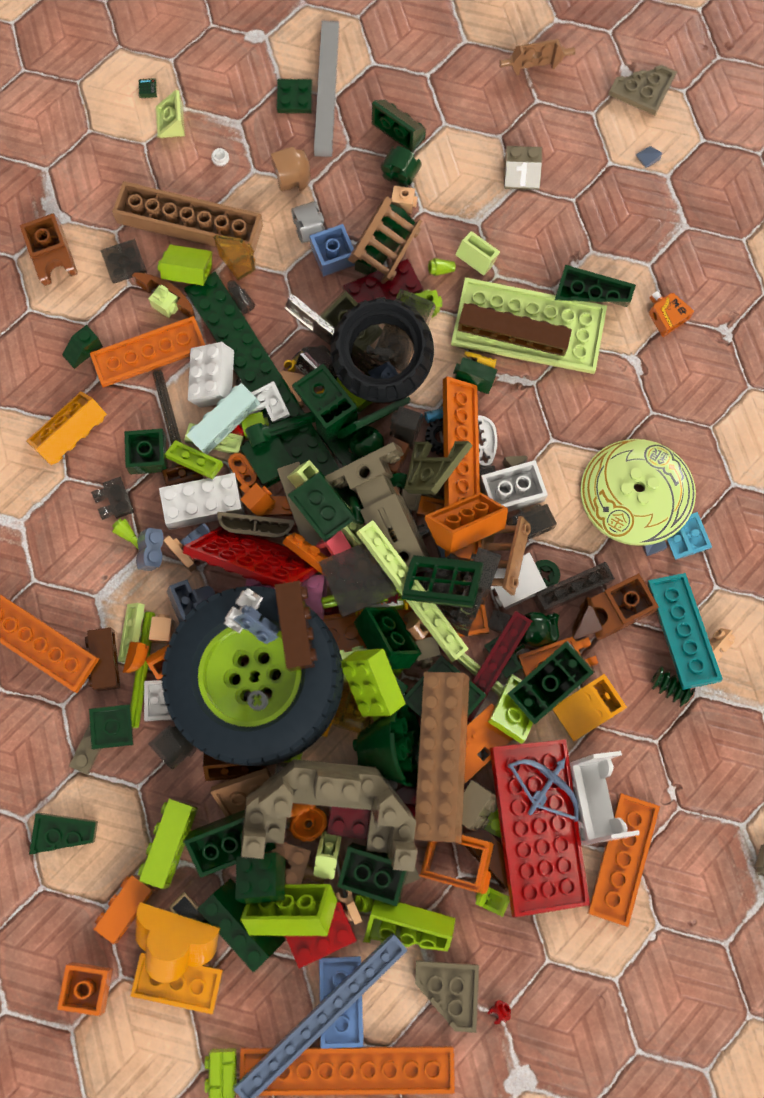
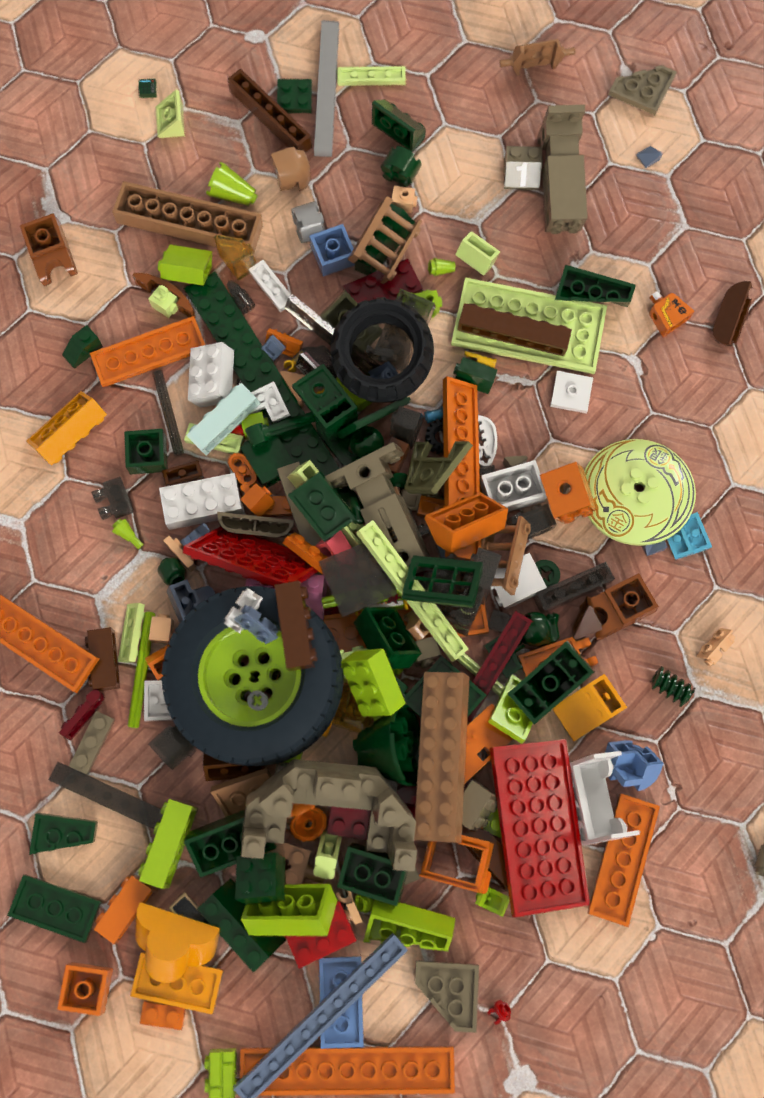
dark green plate [89,704,134,750] -> none
clear smoke plate [100,239,147,284] -> none
orange brick [123,642,150,673] -> none
sand blue brick [136,528,164,571] -> none
lime plate [165,440,223,480] -> none
white plate [211,148,229,166] -> none
sand blue piece [507,758,579,822] -> none
teal plate [647,573,723,690] -> none
none -> dark green plate [7,874,102,943]
none -> clear smoke tile [49,762,163,829]
none -> dark red hinge [59,689,105,740]
none -> orange plate [140,1001,186,1030]
none -> dark green head [157,557,186,586]
none -> lime cone [206,162,258,206]
none -> reddish brown brick [228,68,312,153]
none -> white plate [248,260,295,312]
none -> sand blue tile [261,335,286,361]
none -> orange plate [265,328,303,359]
none -> yellowish green tile [337,66,406,86]
none -> dark tan brick [537,105,587,234]
none -> orange brick [540,462,597,524]
none -> white plate [550,371,593,413]
none -> medium blue brick [605,740,664,791]
none -> reddish brown brick [713,281,752,346]

